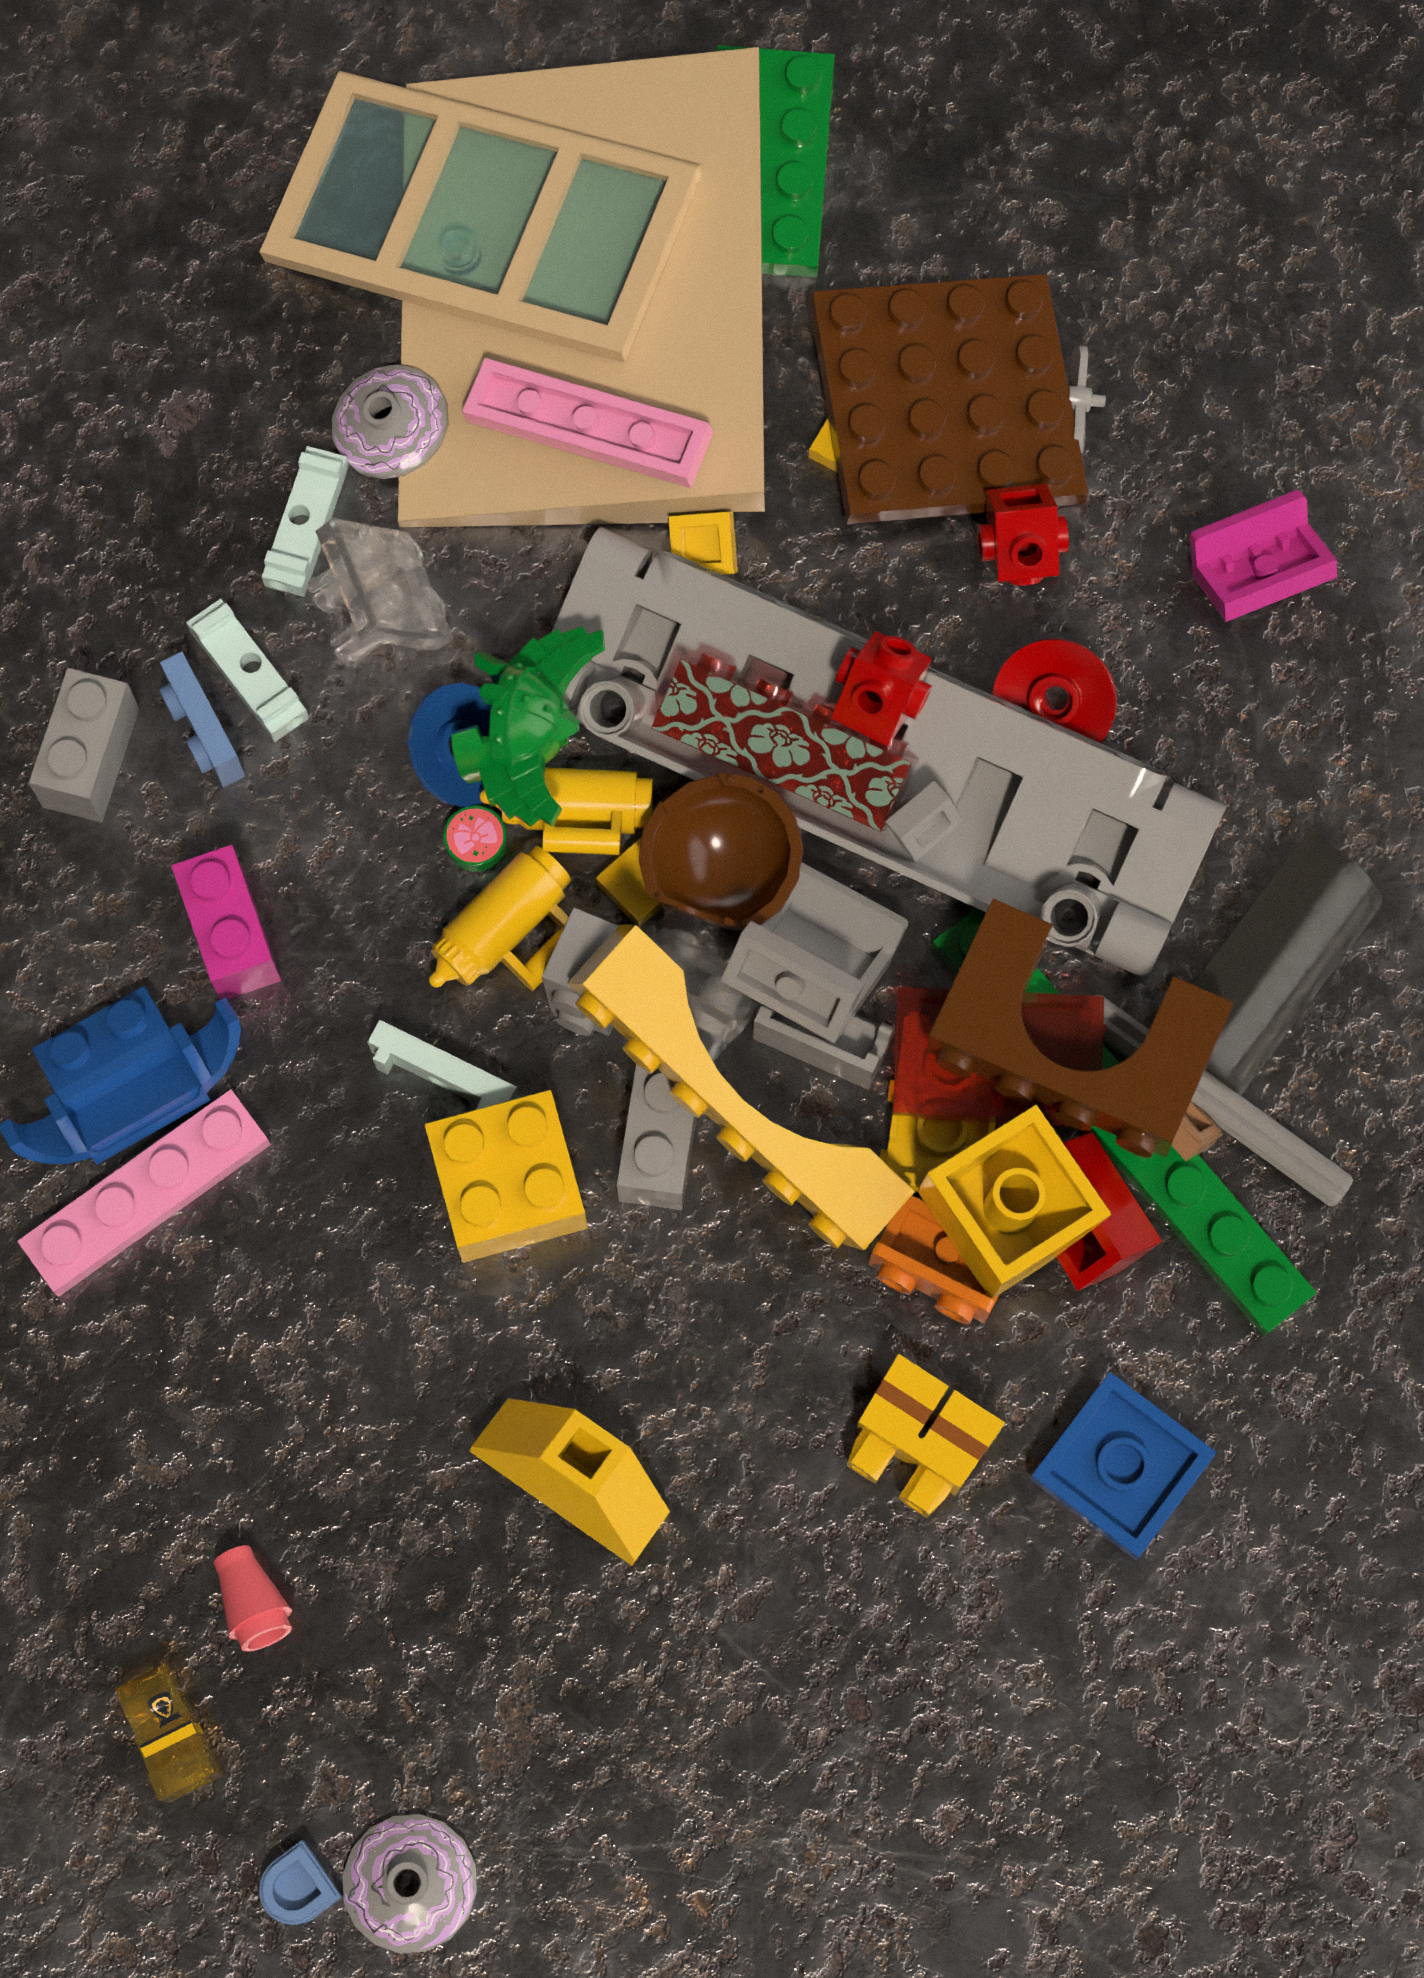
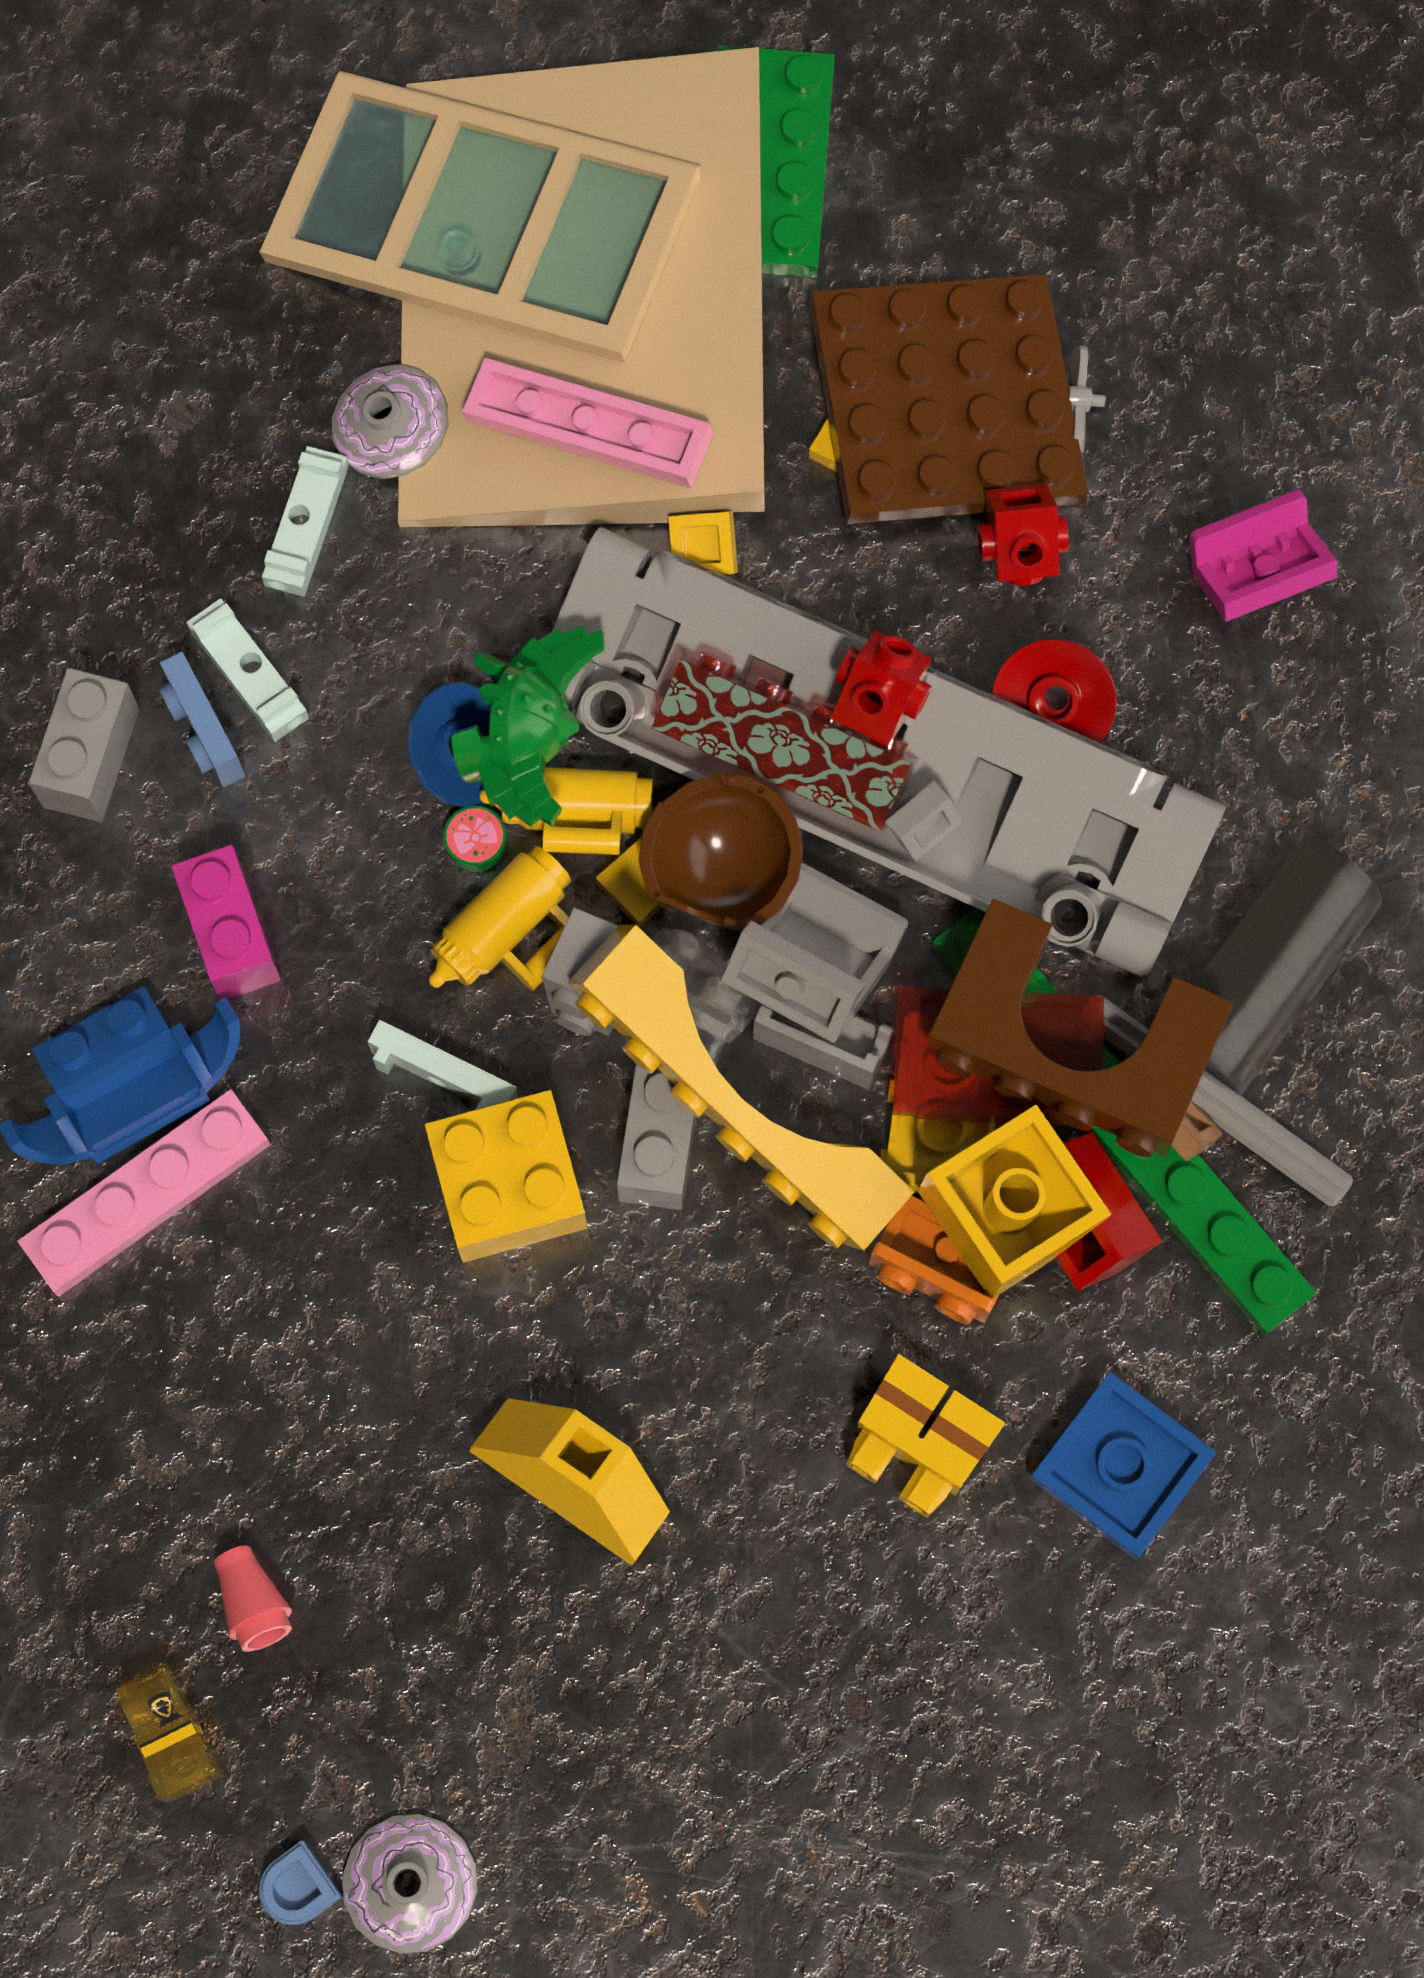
clear plate [308,518,454,667] -> none

